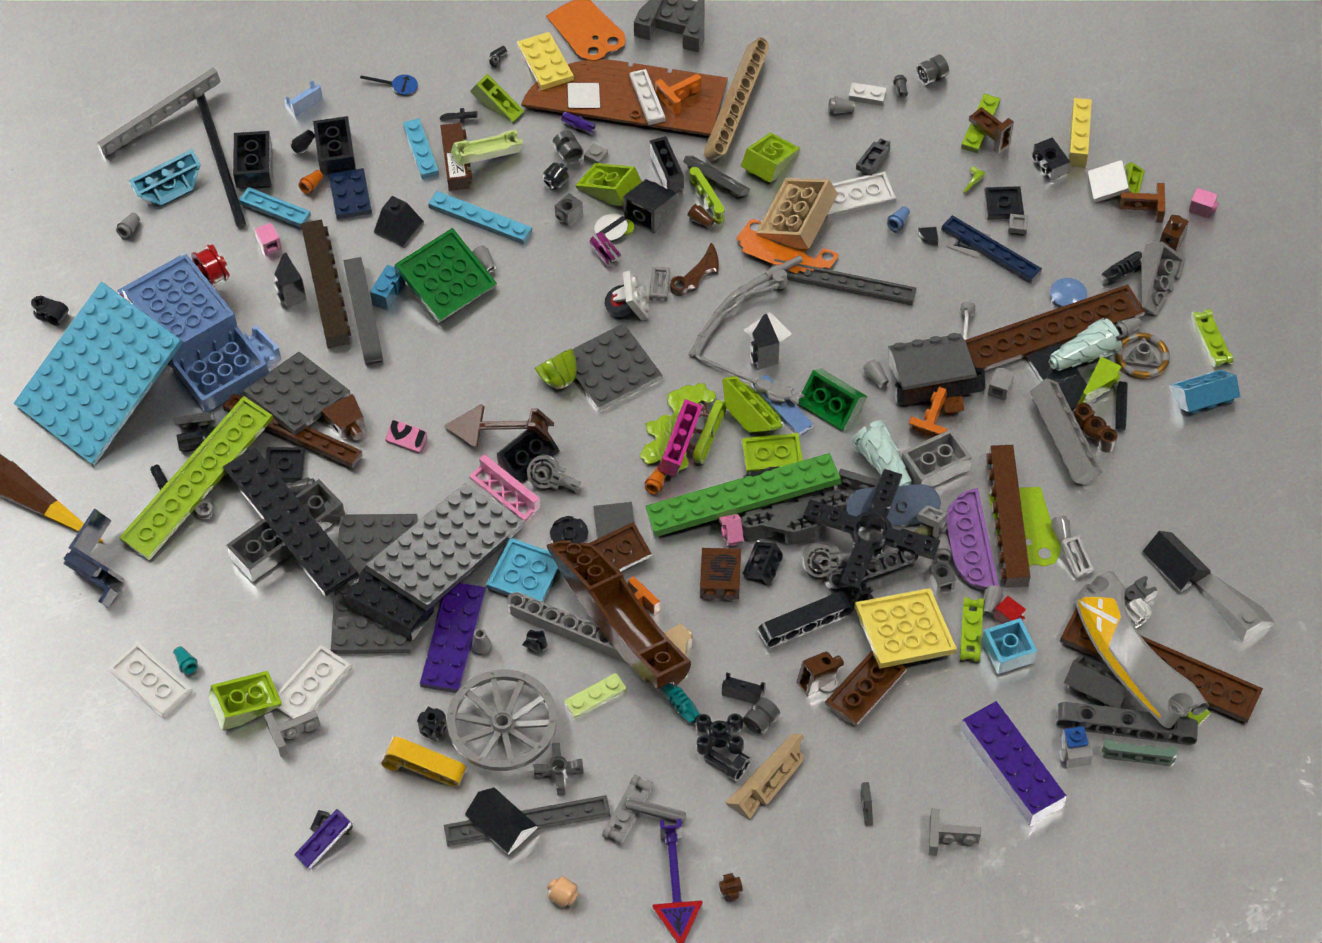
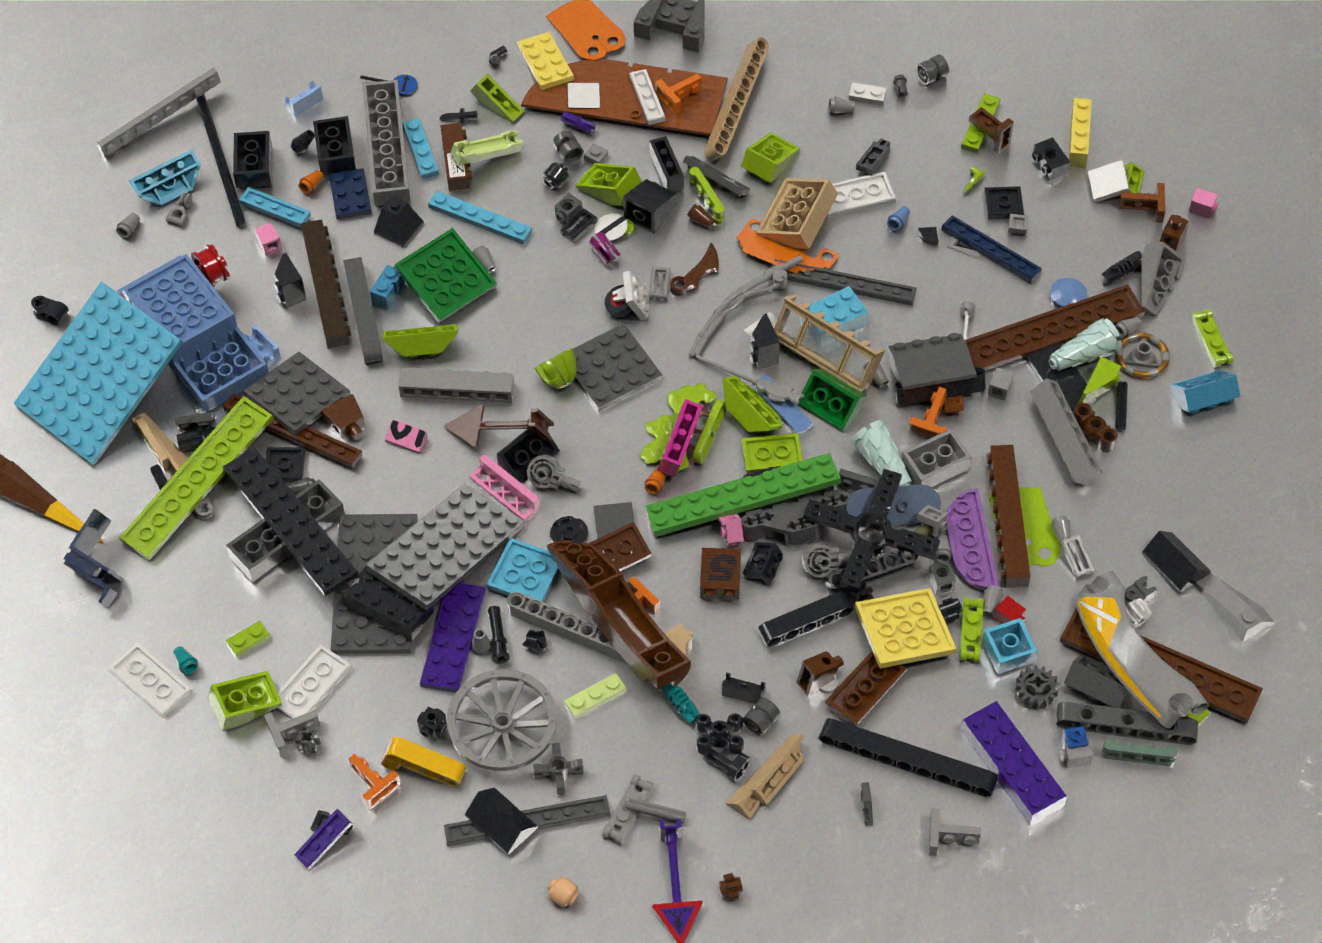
none -> tan wedge [132,413,188,473]
none -> light grey piece [166,192,193,227]
none -> lime plate [226,621,271,658]
none -> dark grey gear [294,728,321,755]
none -> orange bracket [348,753,401,810]
none -> light grey brick [362,80,411,206]
none -> lime wedge [383,324,458,358]
none -> light grey brick [398,367,514,403]
none -> black pin [488,606,510,664]
none -> black tile [560,209,598,243]
none -> window [774,294,885,392]
none -> medium azure brick [801,286,869,348]
none -> black beam [818,718,998,797]
none -> black gear [939,595,963,621]
none -> dark grey gear [1015,665,1060,708]

